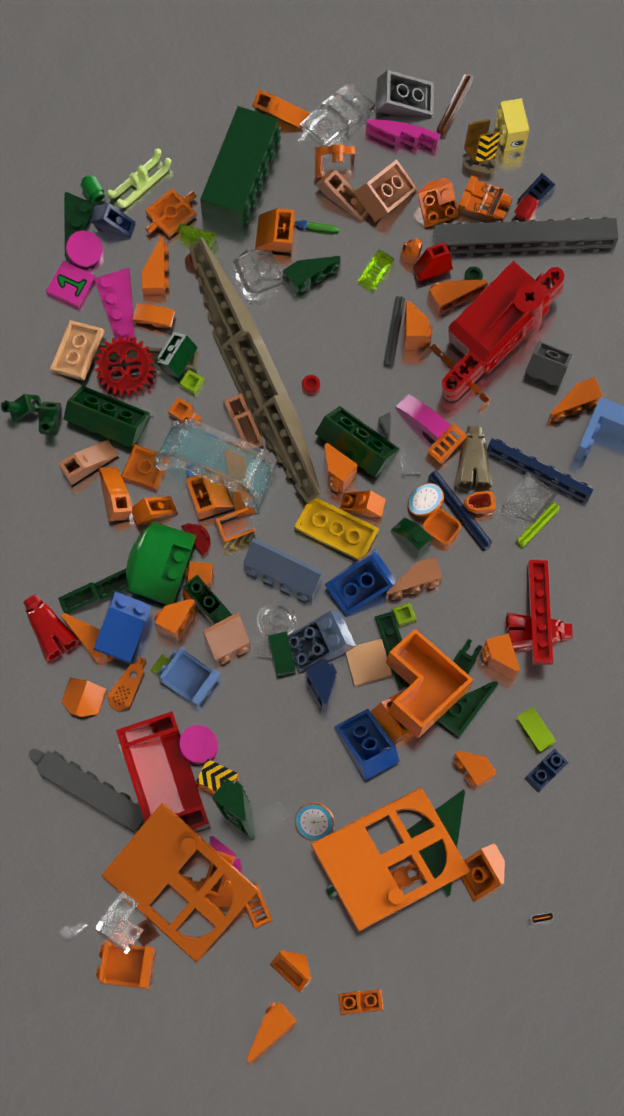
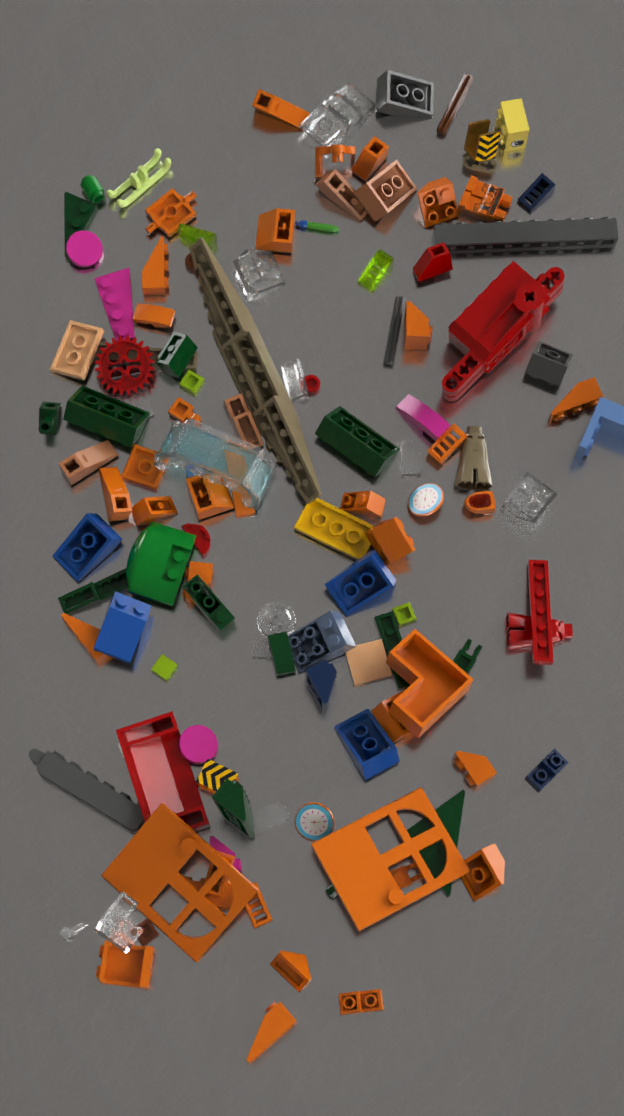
dark green bracket [1,394,42,422] -> none
red piece [23,594,79,661] -> none
dark pink tile [46,261,96,308] -> none
orange slope [61,677,107,717] -> none
dark blue slope [90,203,136,238] -> none
orange piece [107,656,146,712] -> none
orange slope [154,599,197,643] -> none
medium blue panel [158,647,220,707] -> none
dark green brick [200,106,281,229] -> none
nougat slope [203,612,250,664] -> none
orange piece [214,507,256,543] -> none
sand blue slope [243,538,323,602] -> none
dark green slope [283,256,341,294] -> none
orange slope [324,443,357,494] -> none
dark pink slope [366,119,441,148] -> none
dark grey slope [378,412,391,439] -> none
nougat slope [386,557,443,600] -> none
dark green slope [391,517,432,557] -> none
orange rock [401,238,423,265] -> none
orange piece [420,344,490,411] -> none
orange piece [423,508,461,545] -> none
orange slope [428,280,488,314] -> none
dark blue axle [428,471,492,548] -> none
dark green wing [437,681,499,737] -> none
dark green tile [464,267,483,280] -> none
orange slope [481,633,520,680] -> none
dark blue plate [487,438,594,502] -> none
red brick [514,194,539,222] -> none
lime axle [516,502,560,547] -> none
lime slope [517,706,556,752] -> none
piece [529,912,554,925] -> none
none -> blue slope [52,513,122,582]
none -> clear tile [281,359,309,401]
none -> orange slope [351,136,389,182]
none -> orange slope [364,517,416,565]

